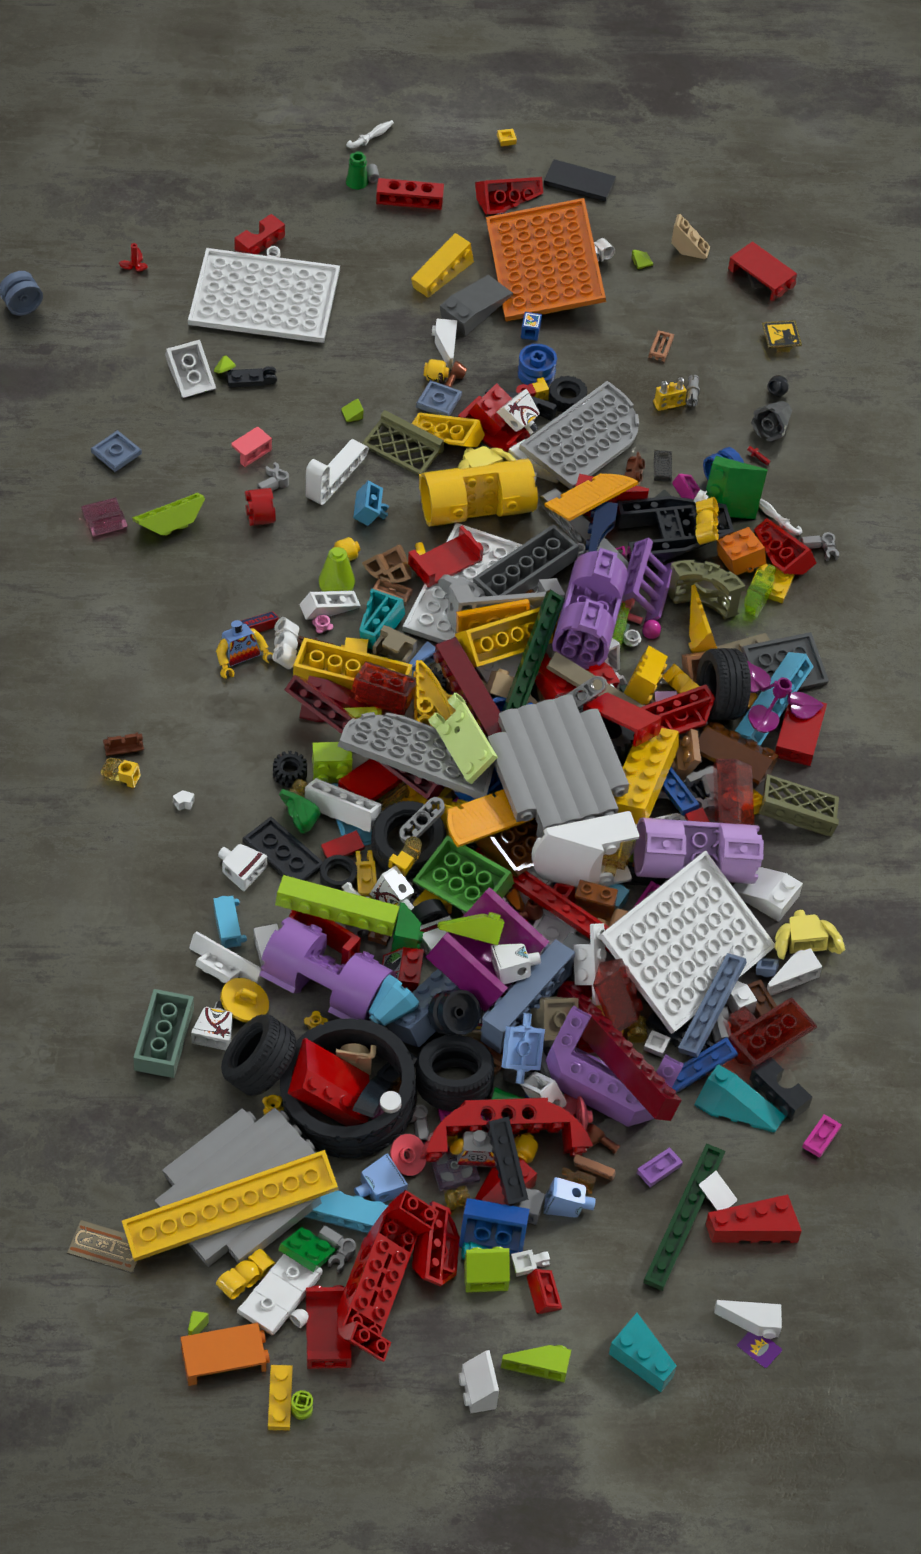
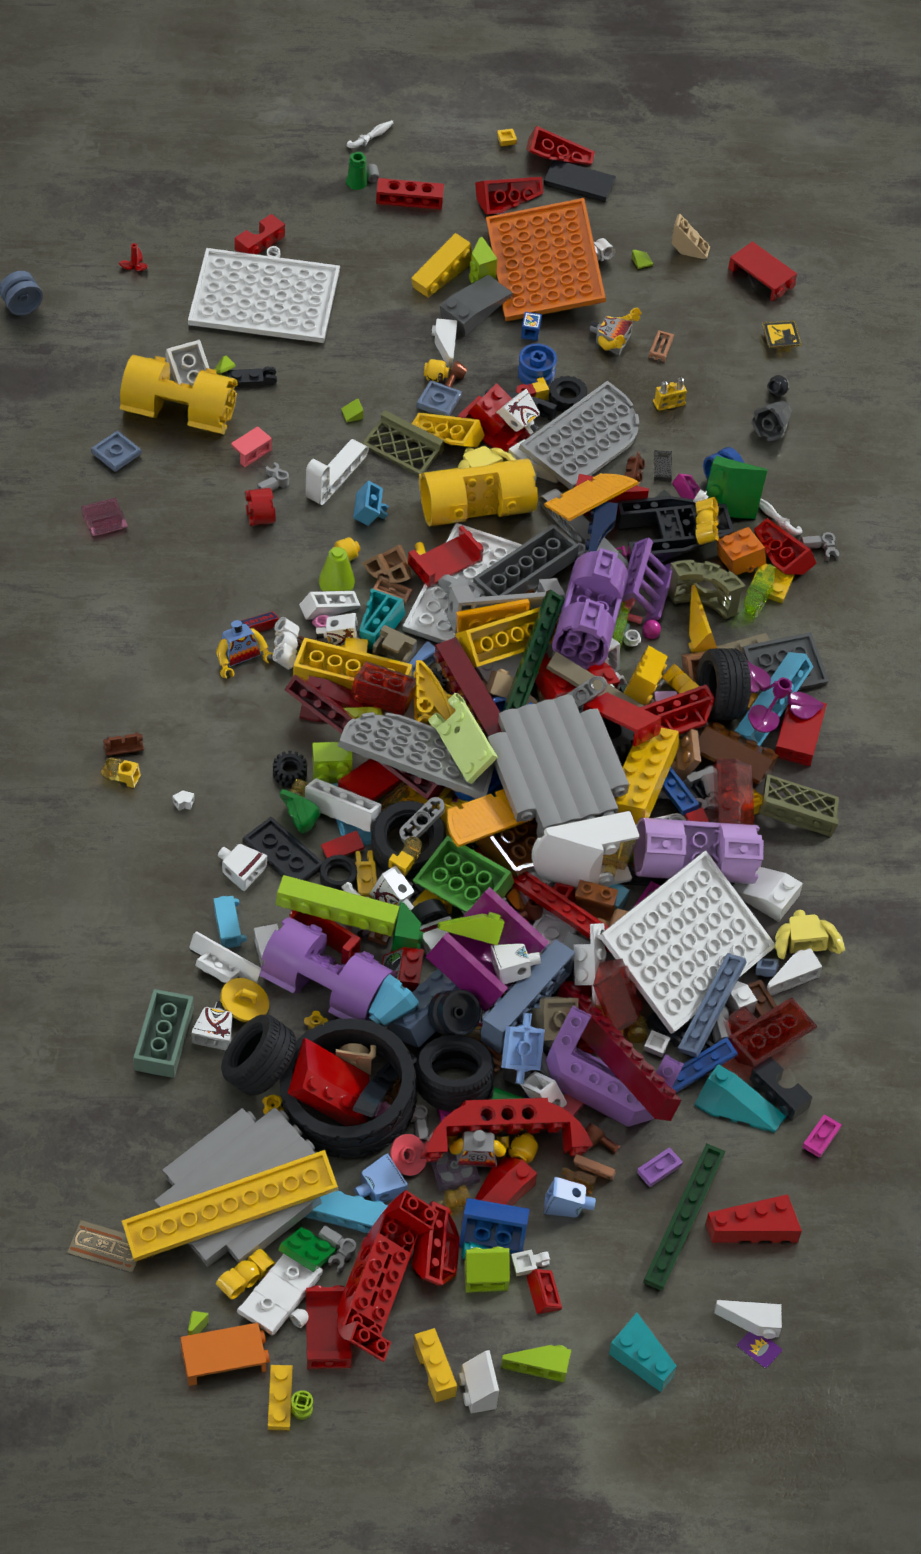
lime wedge [132,493,205,535] -> none
white tile [380,1091,401,1113] -> none
black gear [486,1117,529,1205] -> none
light grey brick [519,1188,545,1225] -> none
coral dish [576,1096,593,1130] -> none
light grey pin [686,375,700,406] -> none
white sticker [699,1171,737,1210] -> none
red piece [747,446,770,465] -> none
none -> yellow cylinder [120,355,238,435]
none -> white torso [316,613,360,647]
none -> yellow arch [413,1328,457,1403]
none -> lime slope [469,237,498,283]
none -> red wedge [526,126,595,165]
none -> torso [590,307,642,355]

